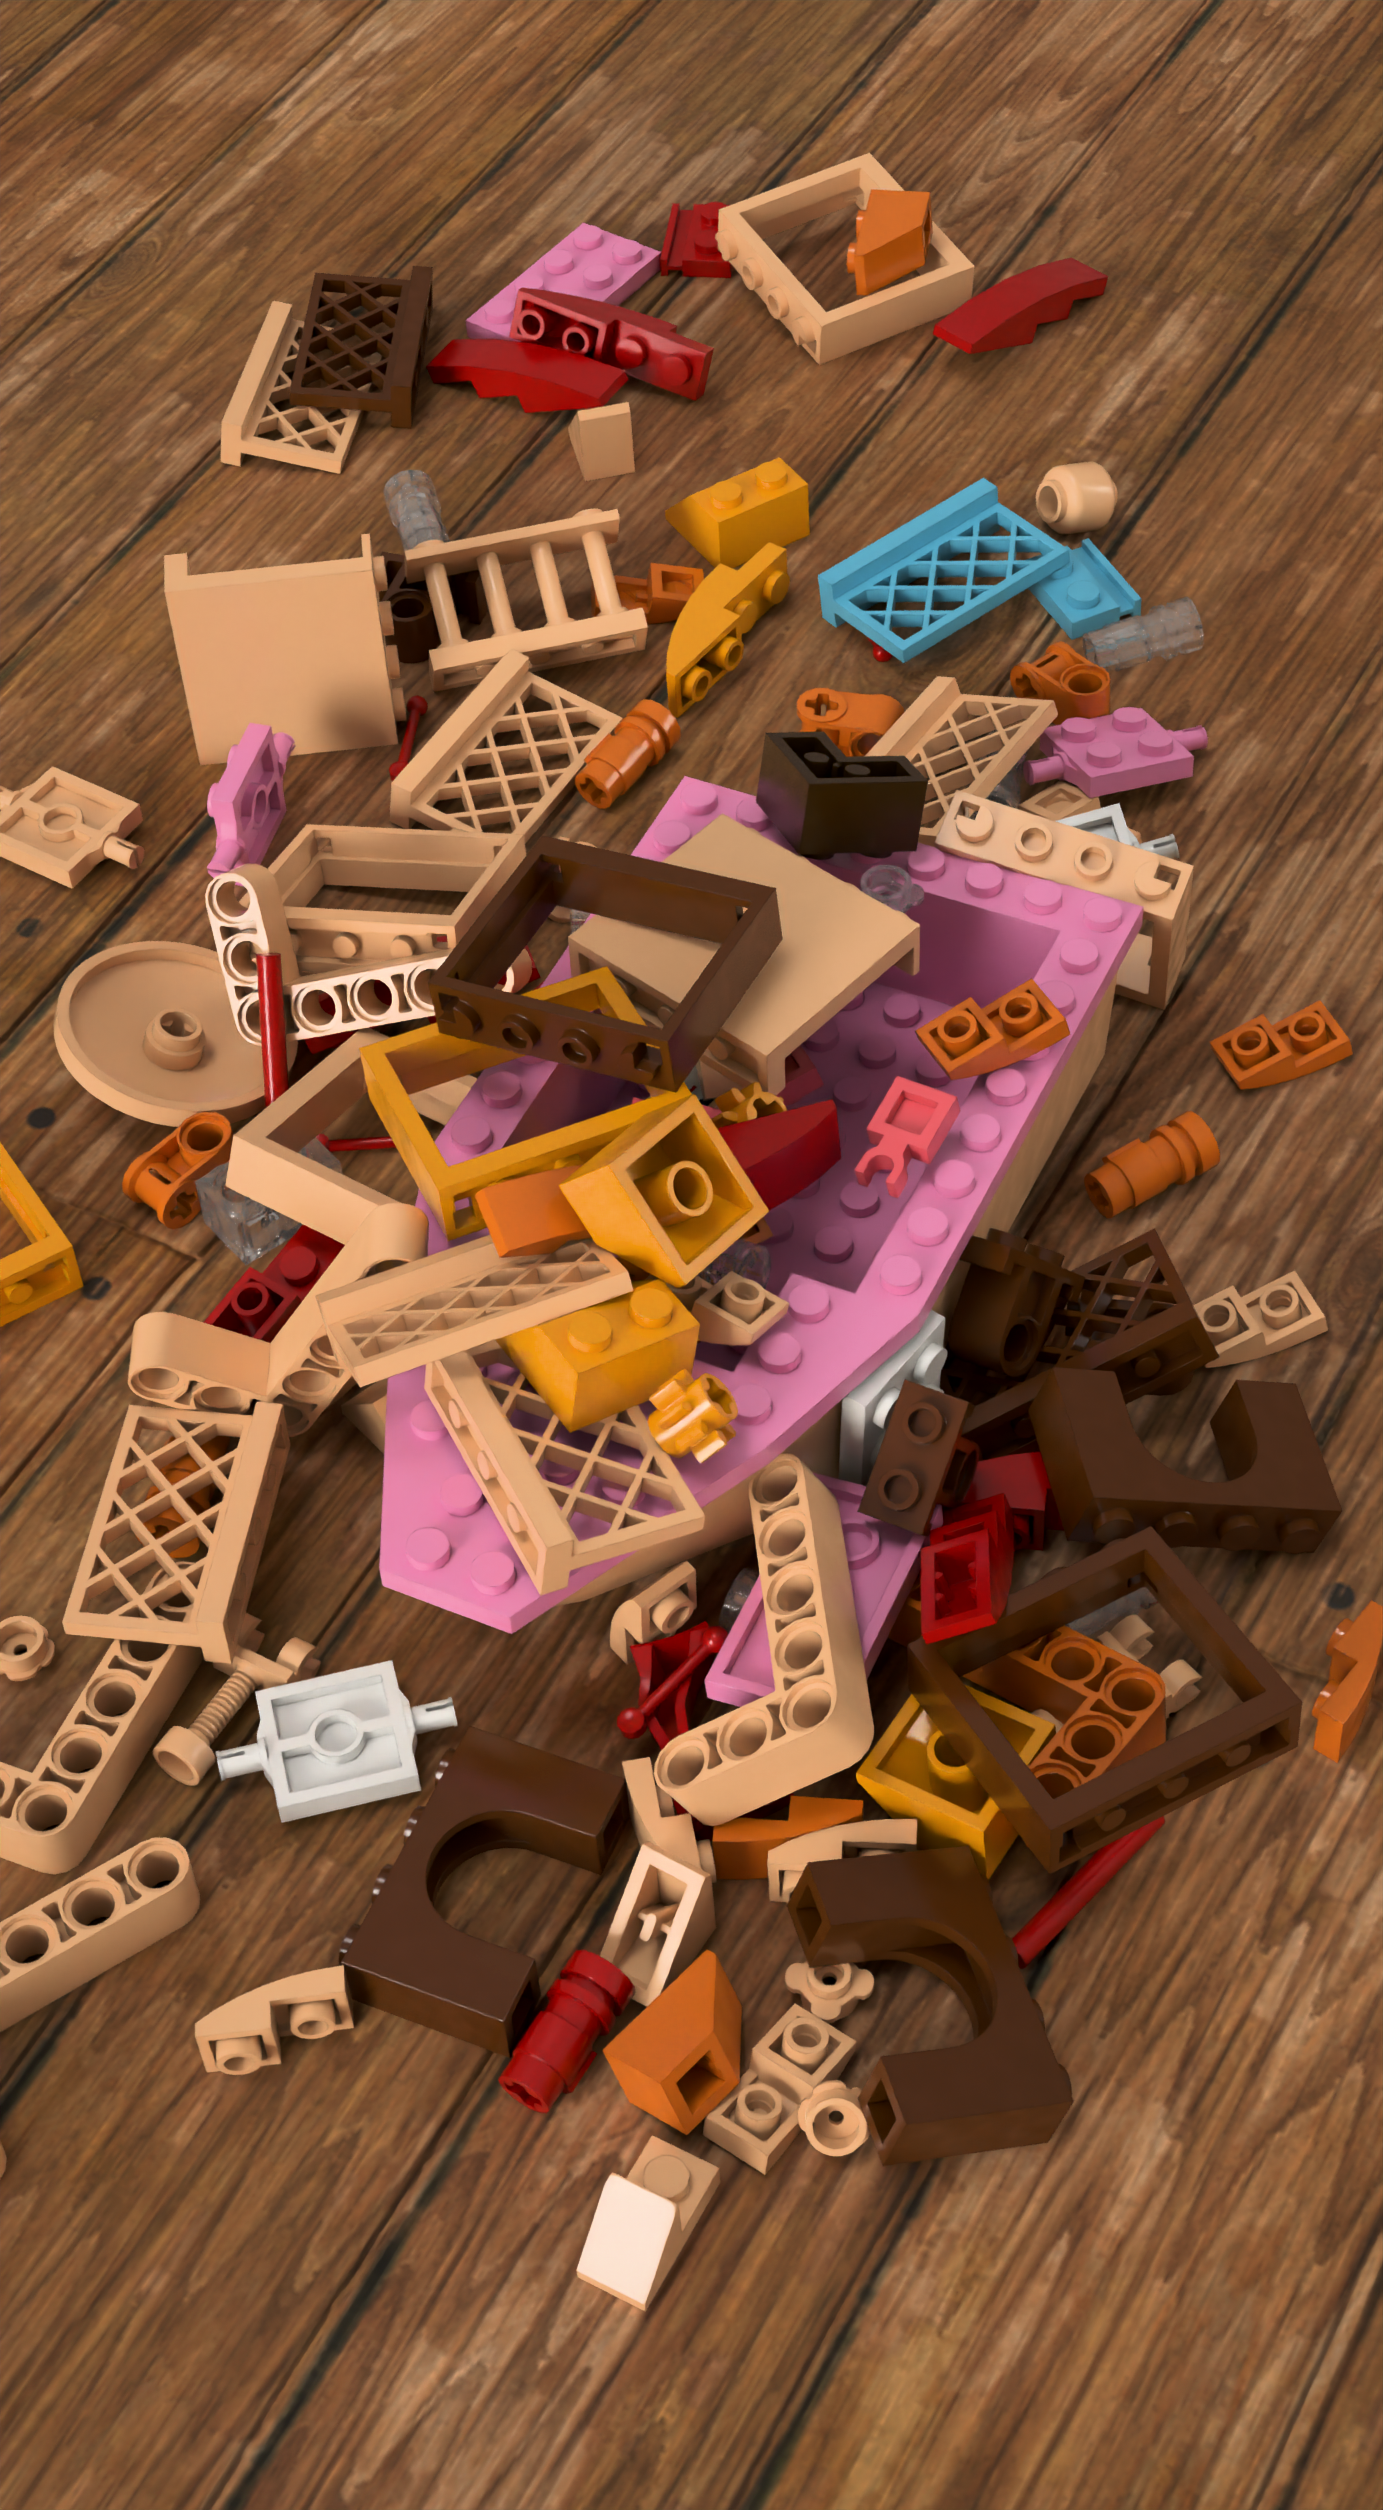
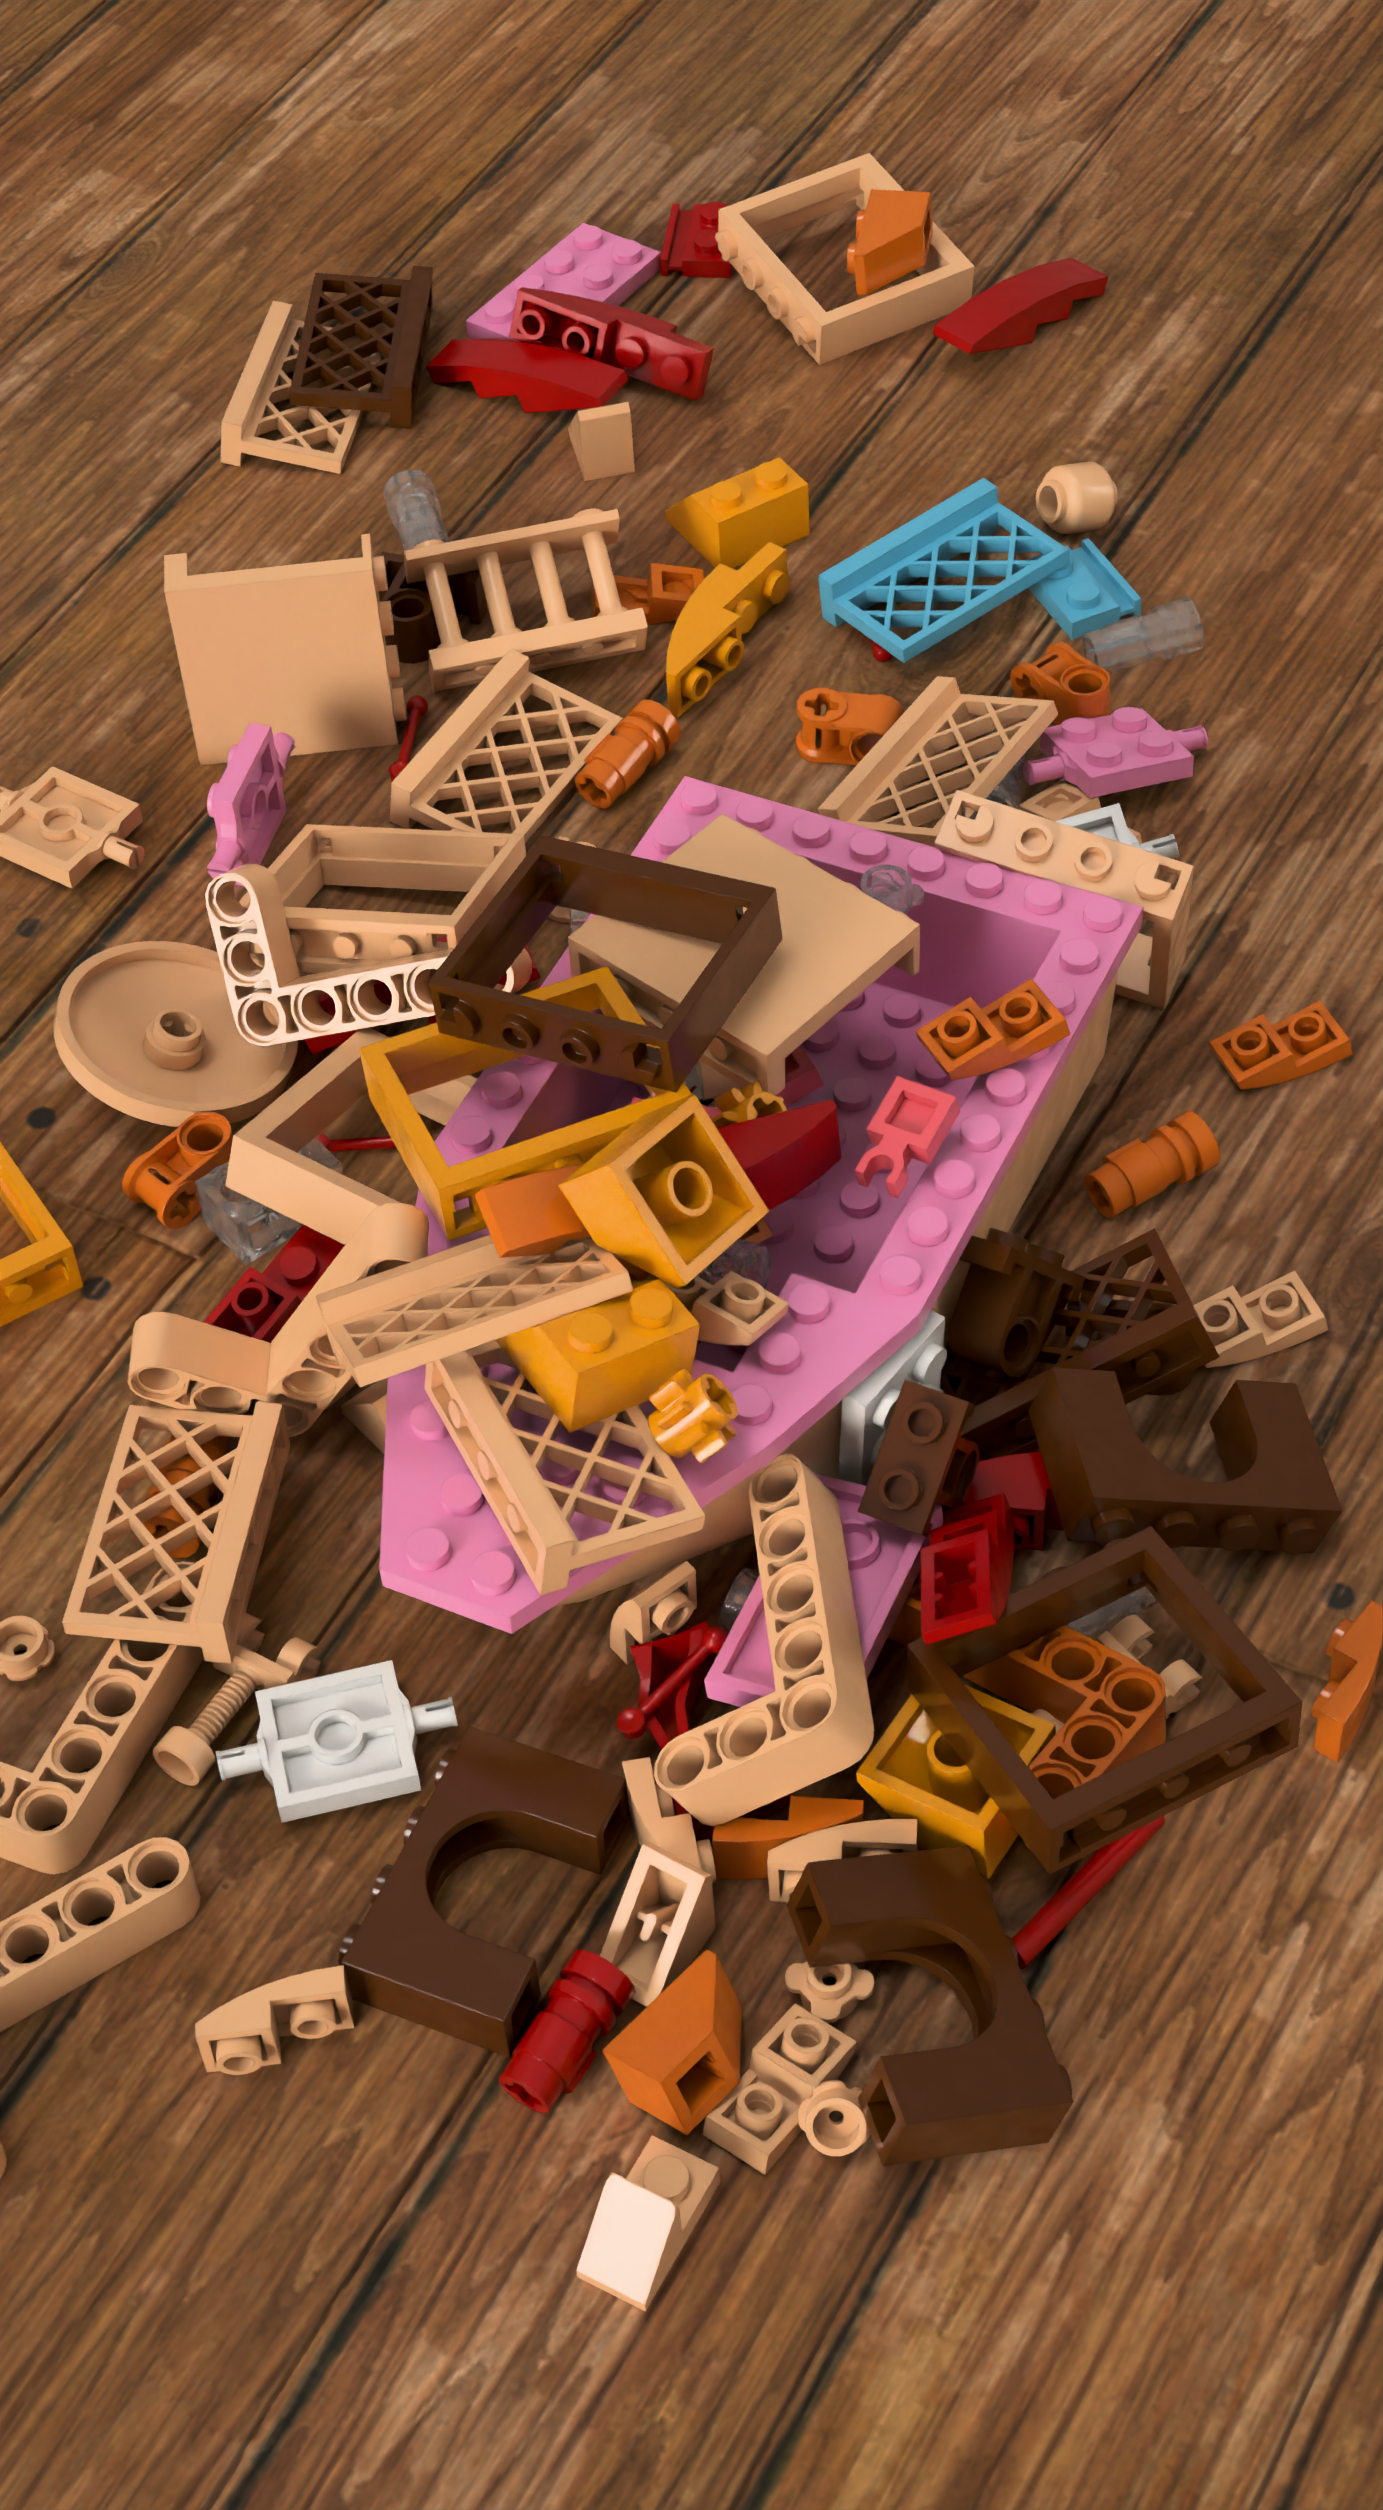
red bar [256,952,289,1108] -> none
dark brown brick [756,732,928,860] -> none

